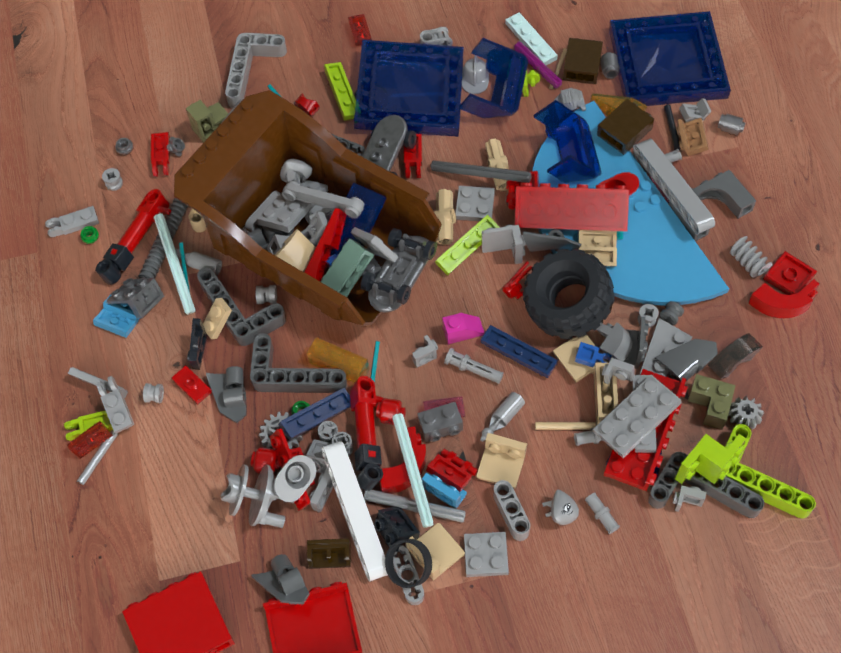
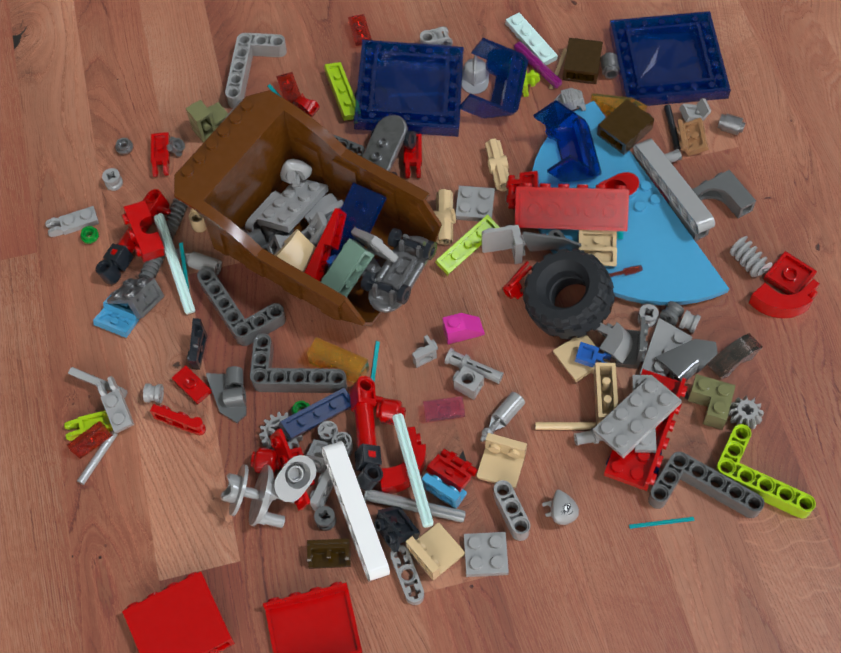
tan plate [203,298,232,339] -> none
dark grey panel [251,554,310,604] -> none
light grey wheel [256,285,277,304] -> none
light grey piece [282,181,364,218] -> none
black tyre [385,539,432,588] -> none
flat silver bracket [417,402,463,442] -> none
dark grey axle [430,160,532,183] -> none
dark blue plate [481,325,558,378] -> none
light grey pin [585,493,620,534] -> none
light grey bracket [602,358,635,384] -> none
light grey bracket [673,486,707,512] -> none
lime bracket [675,434,746,484] -> none
none -> red arch [121,200,165,262]
none -> red plate [150,404,206,436]
none -> clear red plate [276,72,301,104]
none -> dark grey wheel [314,506,336,531]
none -> light grey brick [452,366,484,400]
none -> clear red piece [609,265,643,277]
none -> teal piece [629,517,695,529]
none -> light grey wheel [679,310,701,333]

